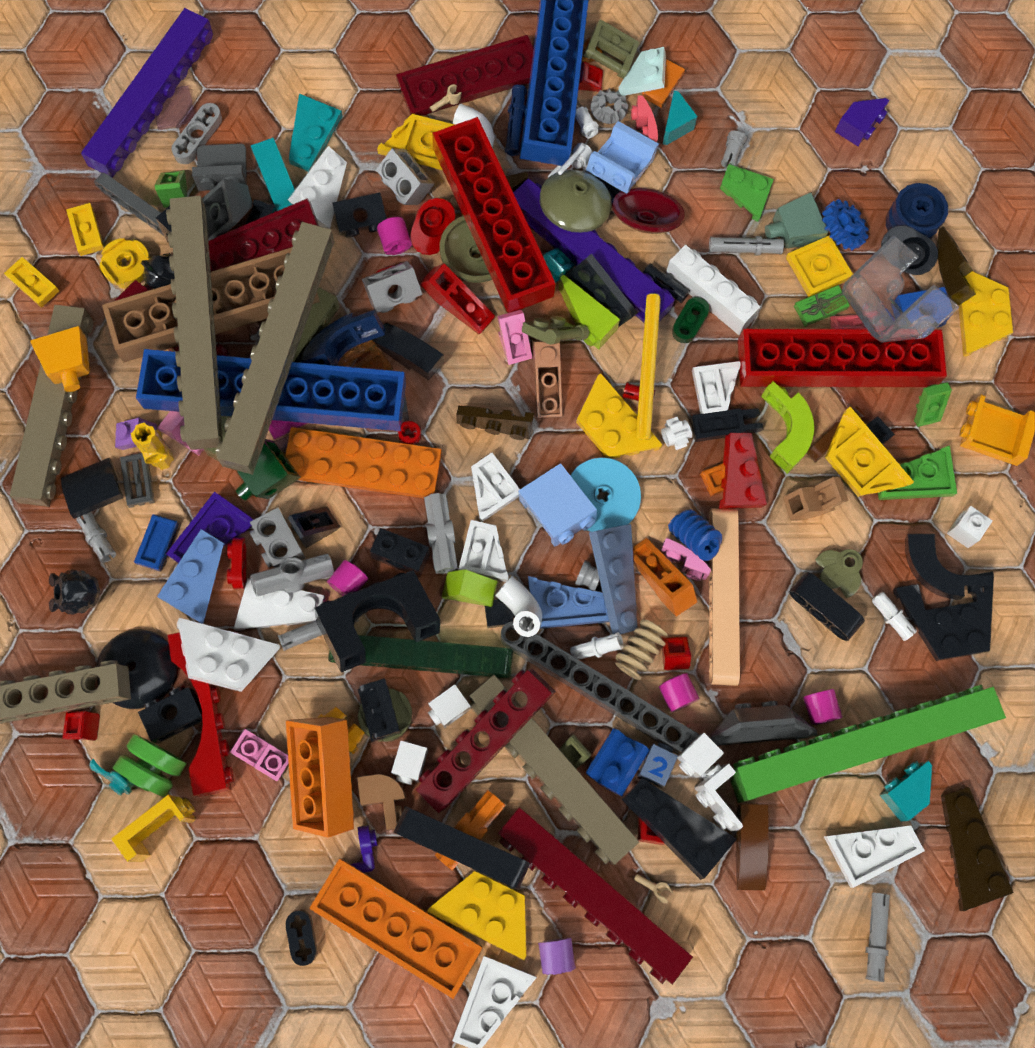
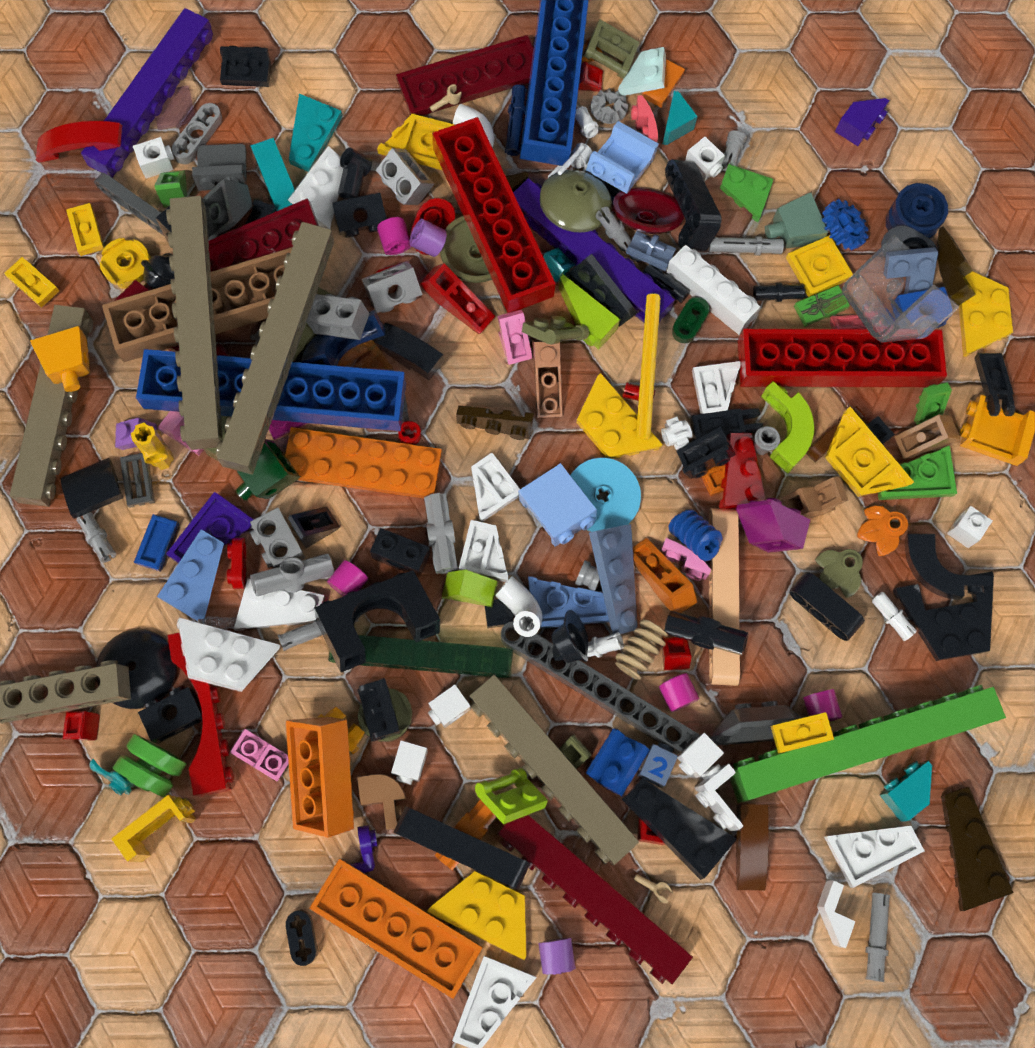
black animal [49,570,101,615] -> none
dark red brick [415,669,556,813] -> none
none -> red slope [36,121,122,163]
none -> white brick [133,137,174,179]
none -> clear piece [197,616,237,629]
none -> black bracket [220,46,271,87]
none -> light grey brick [307,294,369,340]
none -> black piece [338,147,372,200]
none -> medium lavender piece [409,219,447,257]
none -> lime plate [475,768,548,824]
none -> black piece [552,610,588,663]
none -> light grey pin [596,207,632,251]
none -> sand blue hips [626,231,676,271]
none -> black piece [664,611,749,656]
none -> black beam [665,159,722,251]
none -> black bracket [676,426,736,479]
none -> white brick [685,137,725,182]
none -> magenta slope [736,498,810,553]
none -> black pin [753,282,805,302]
none -> light grey cone [754,426,780,455]
none -> yellow plate [771,712,834,753]
none -> white slope [817,880,856,948]
none -> orange plate [857,505,908,556]
none -> sand blue plate [883,247,938,294]
none -> medium nougat slope [894,415,961,459]
none -> black hinge [974,353,1016,416]

